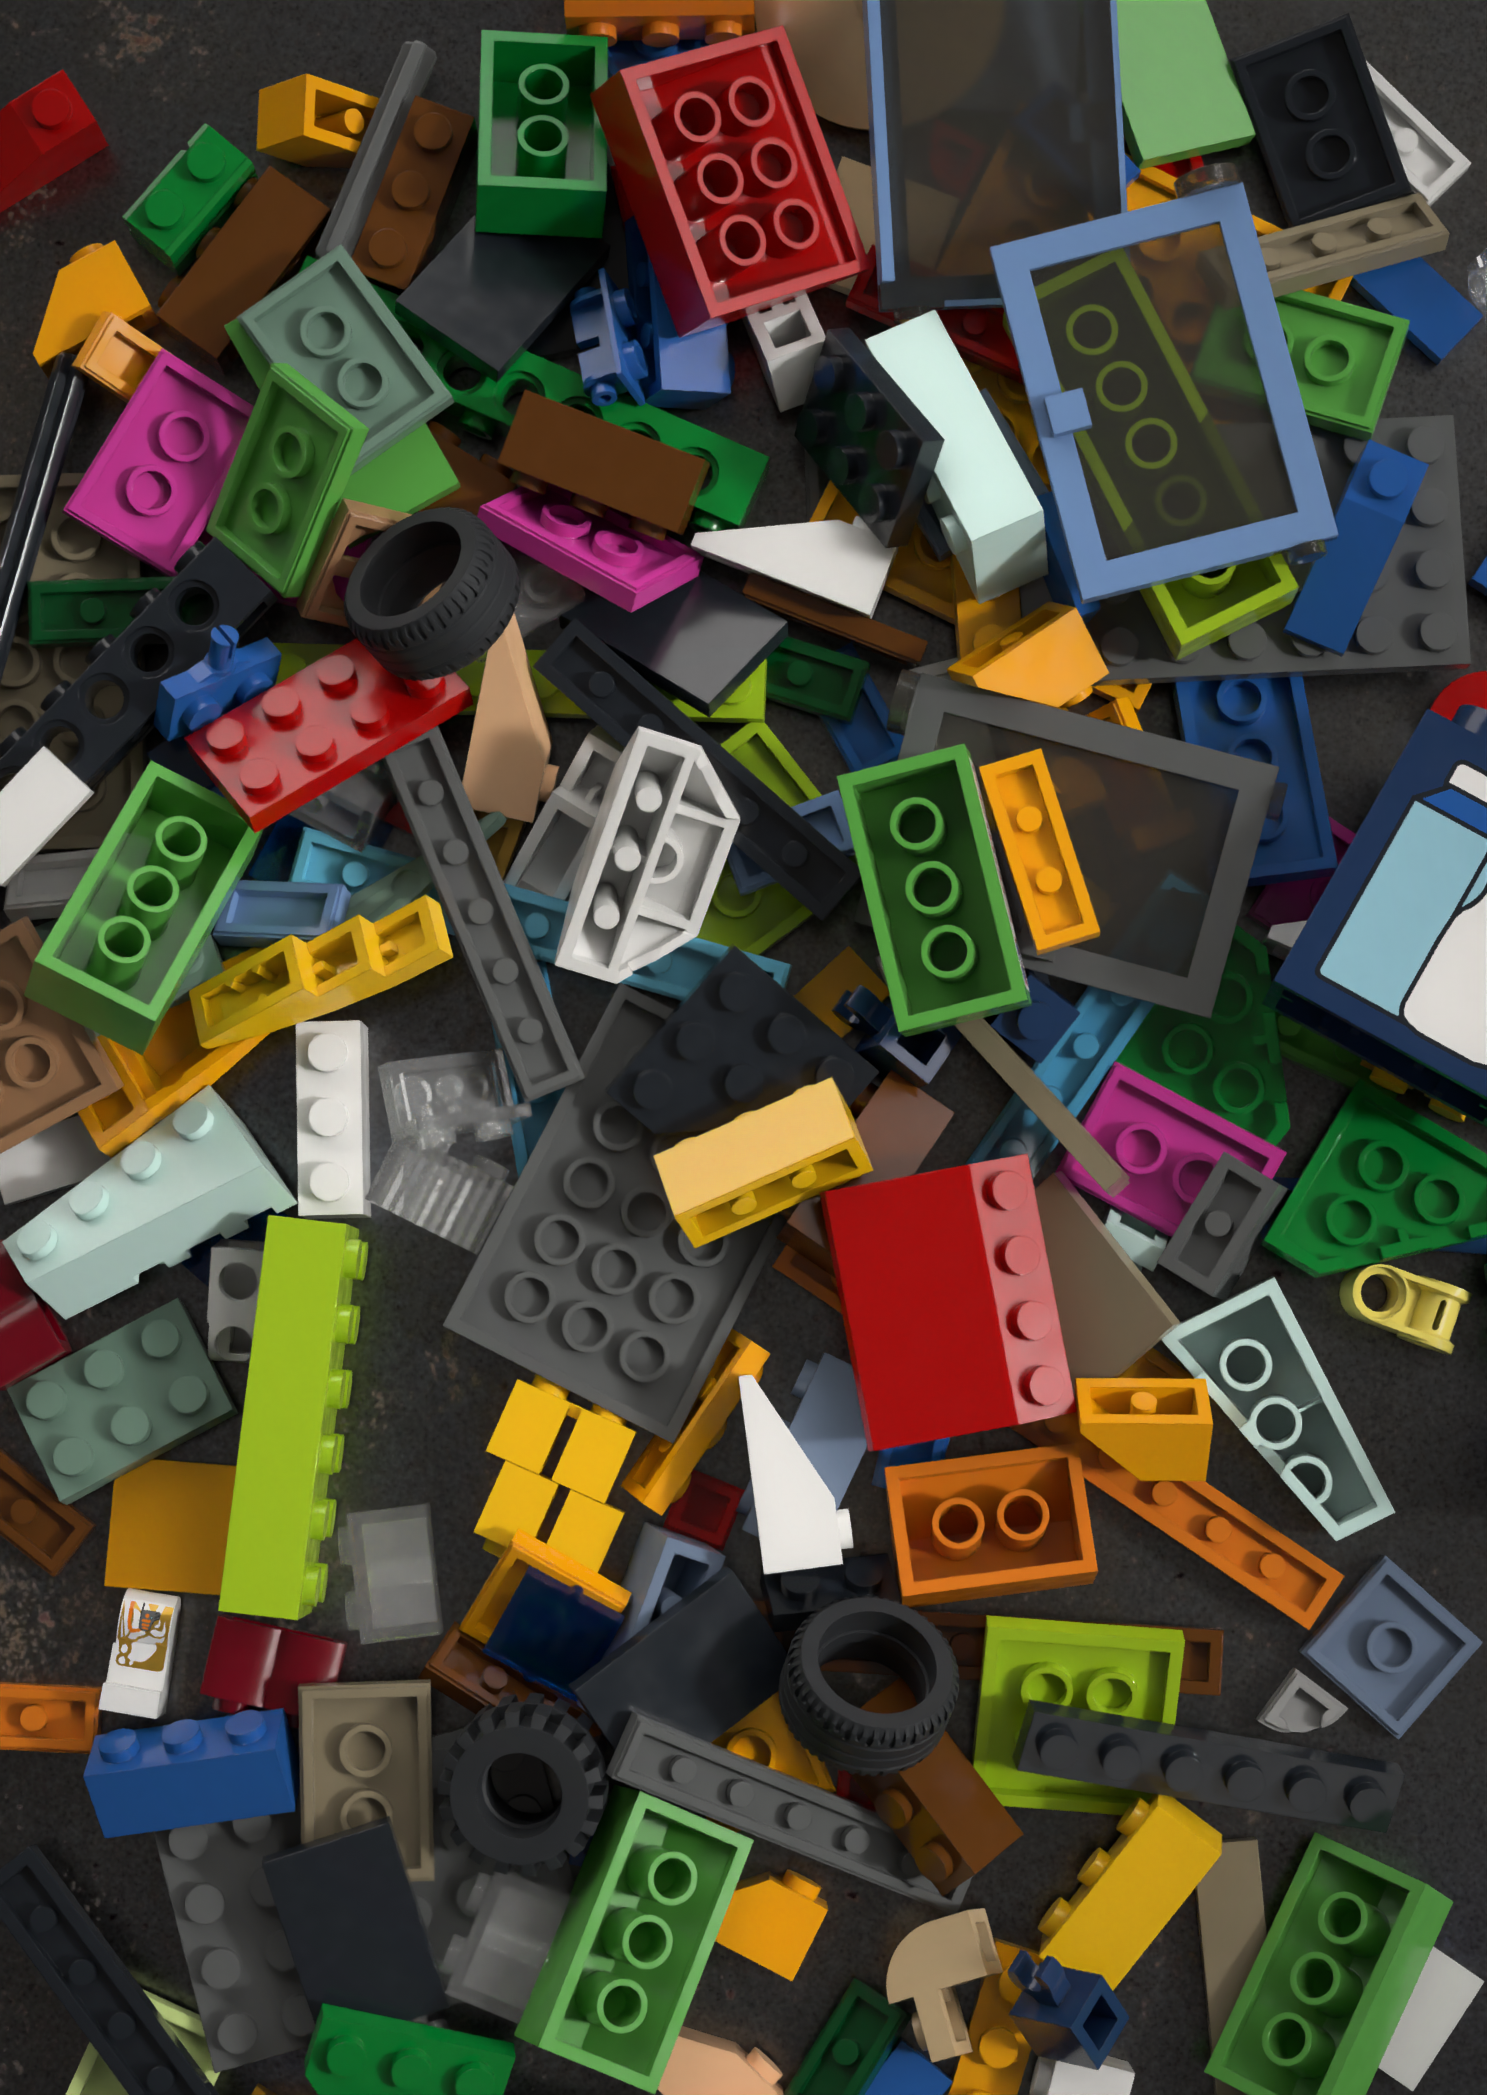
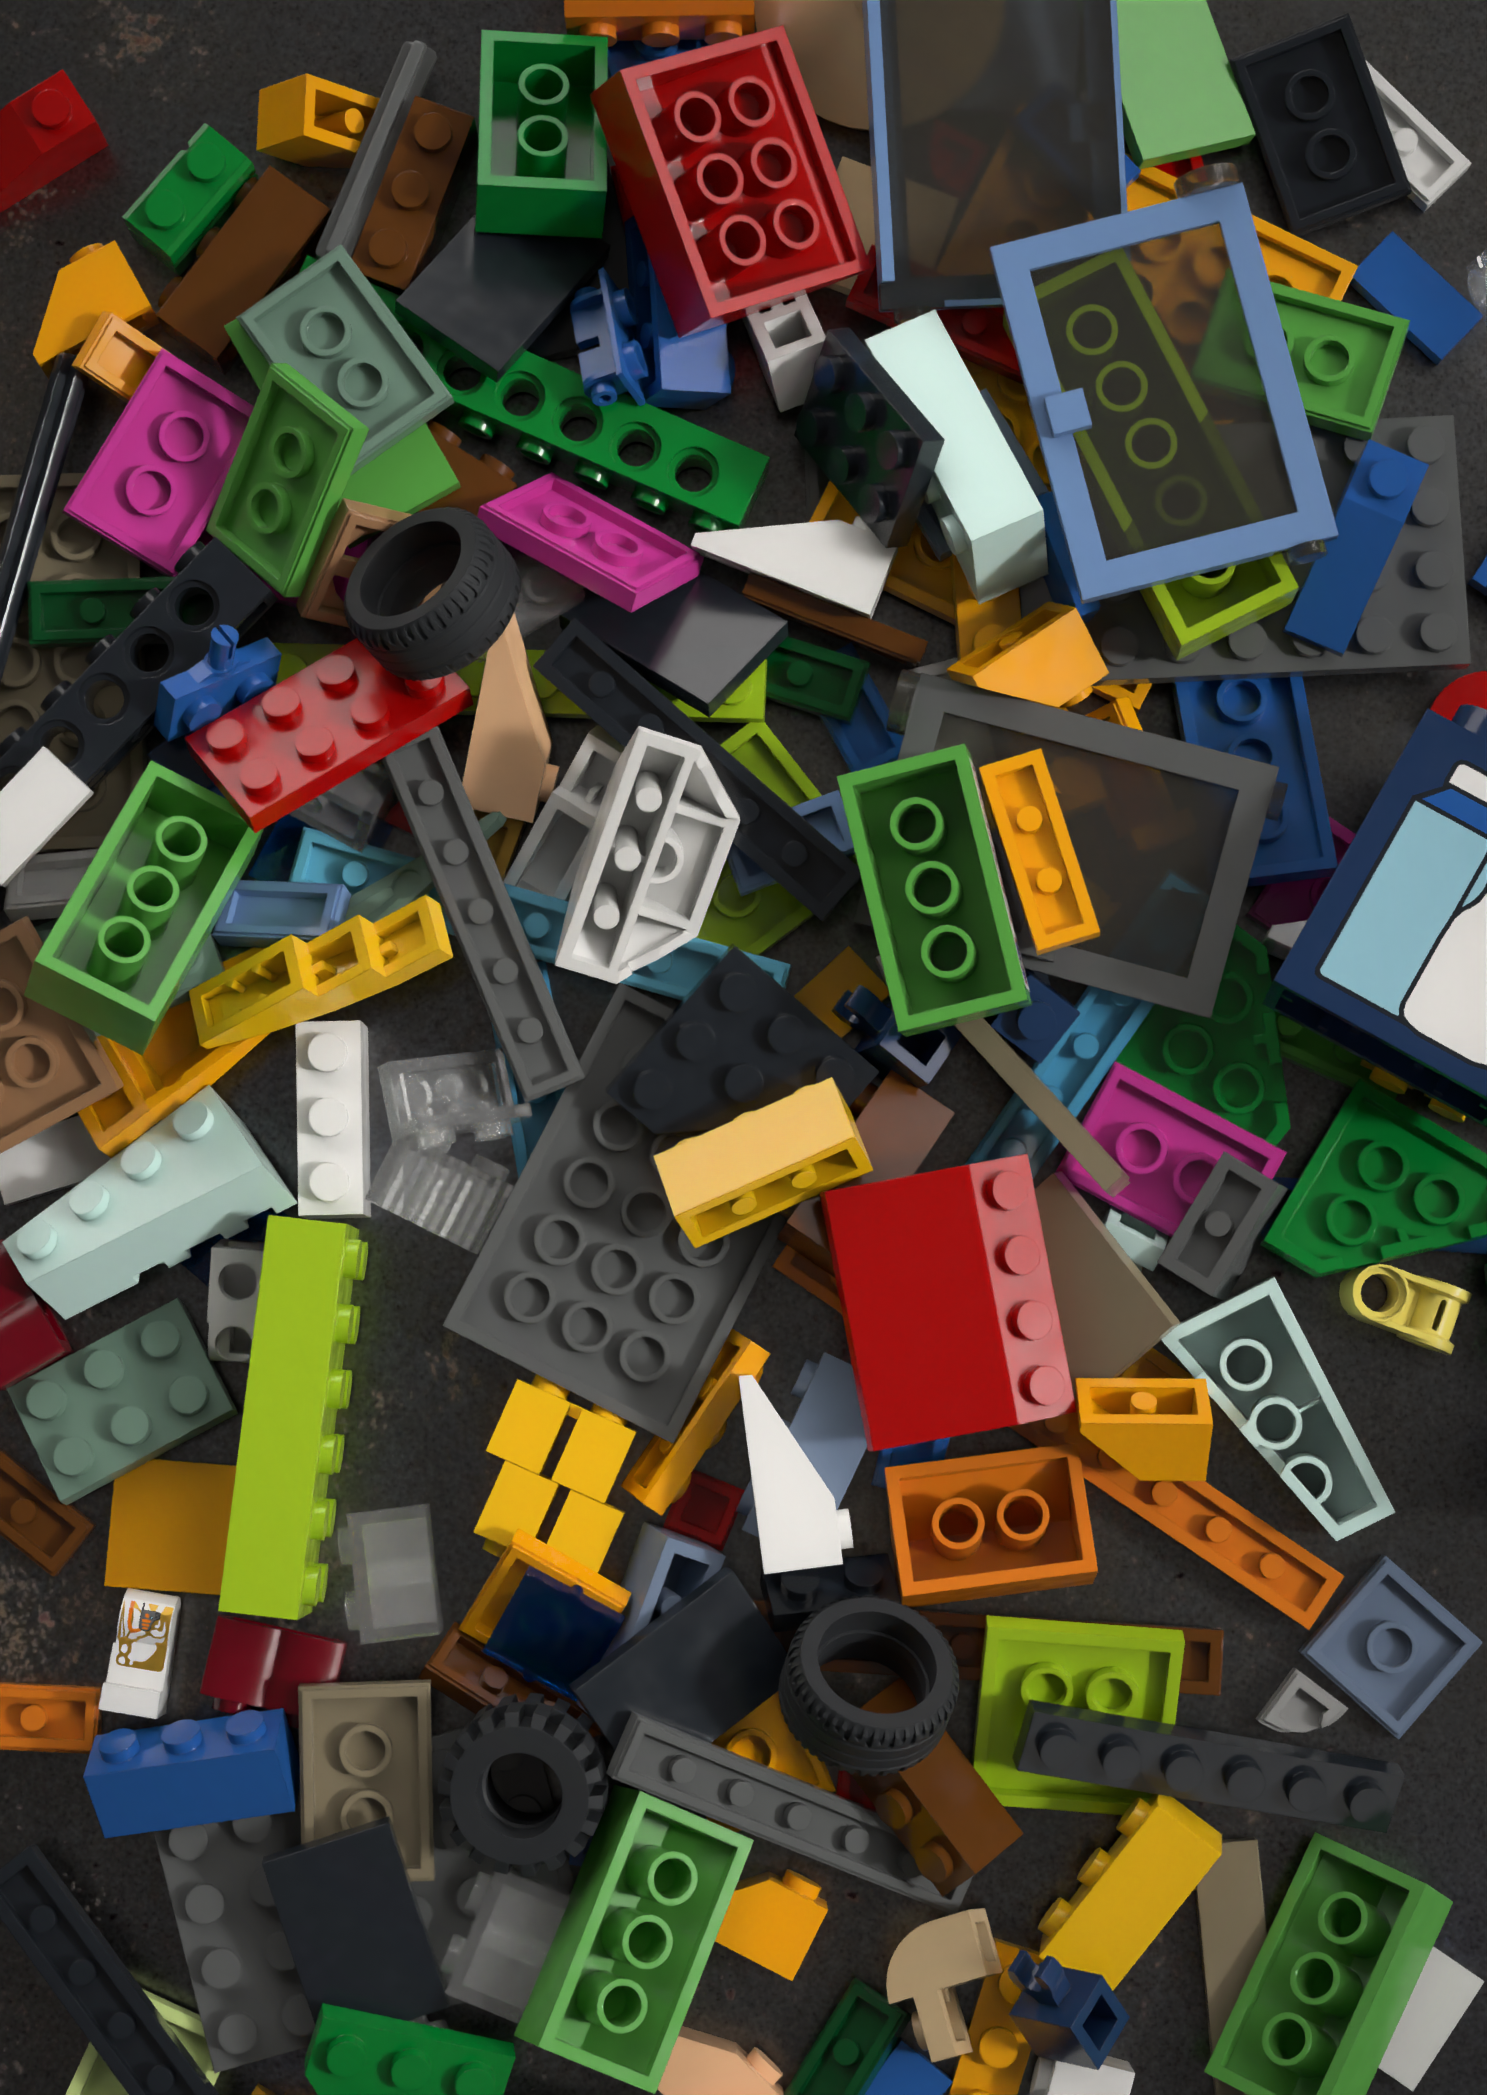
reddish brown brick [498,389,710,542] -> none
dark tan tile [1195,193,1450,312] -> none

